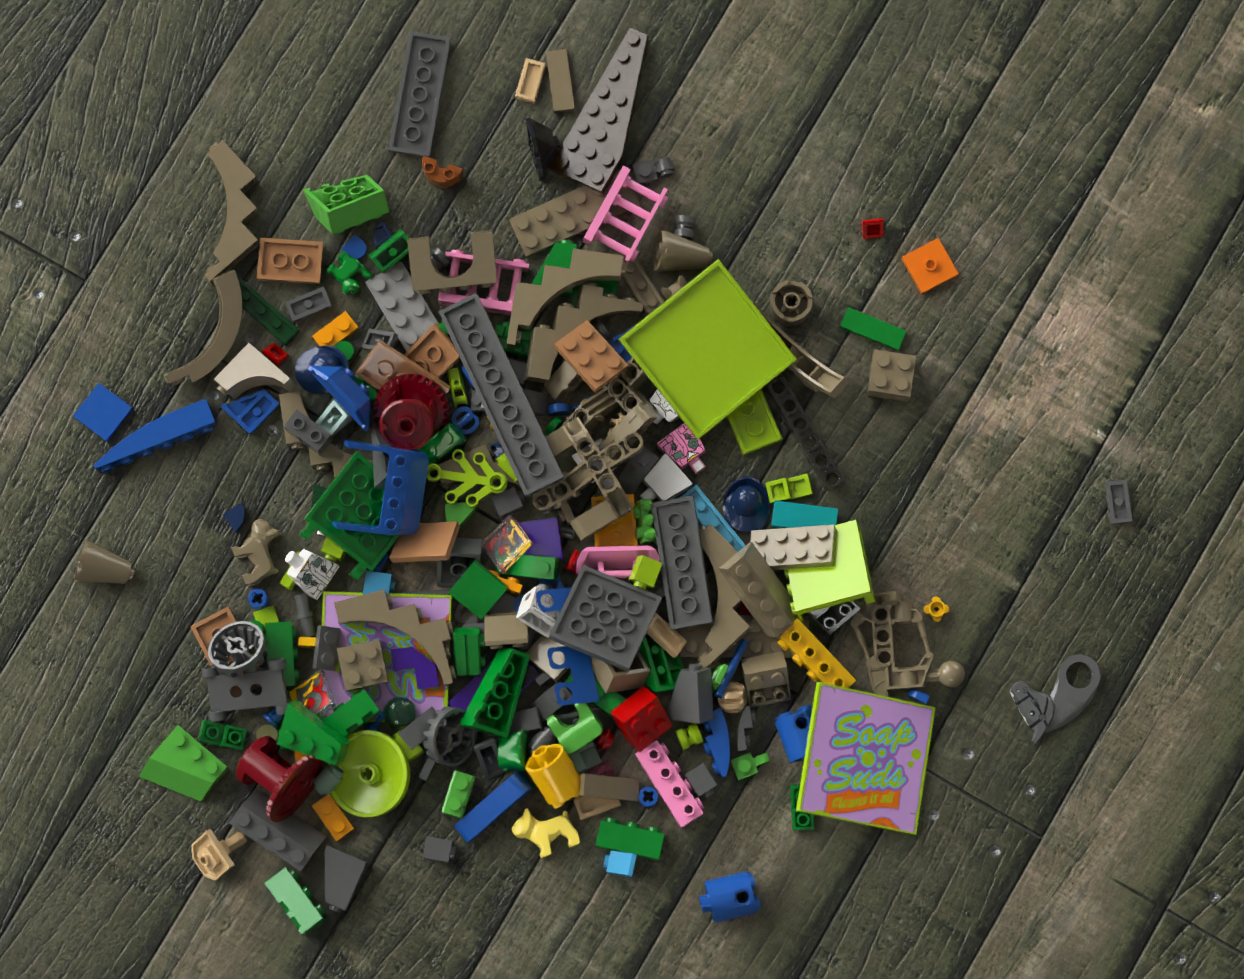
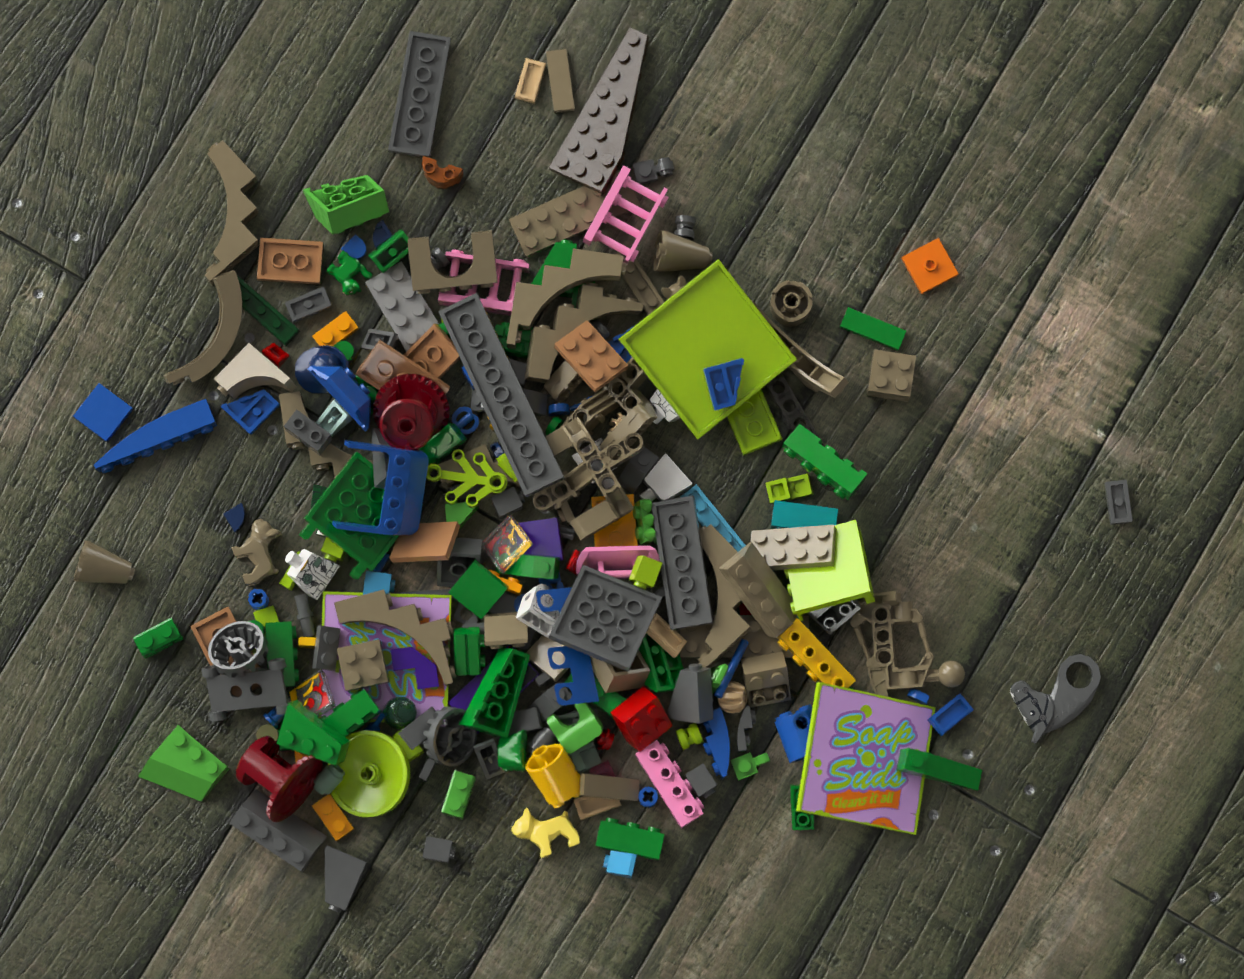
tan piece [191,829,247,881] -> none
green slope [198,720,247,751] -> none
wedge [265,867,326,936] -> none
lime bar [447,367,468,407] -> none
blue beam [454,771,535,843] -> none
black wedge [526,118,560,181] -> none
green tile [596,280,617,296] -> none
bright pink torso [657,423,706,474] -> none
blue cylinder [699,871,761,924] -> none
dark blue hat [722,476,770,532] -> none
red slope [861,218,884,239] -> none
yellow plate [923,596,949,622] -> none
none -> green brick [133,618,184,659]
none -> blue wing [703,358,744,410]
none -> green wedge [782,424,868,500]
none -> green slope [896,748,982,791]
none -> blue tile [928,693,974,736]

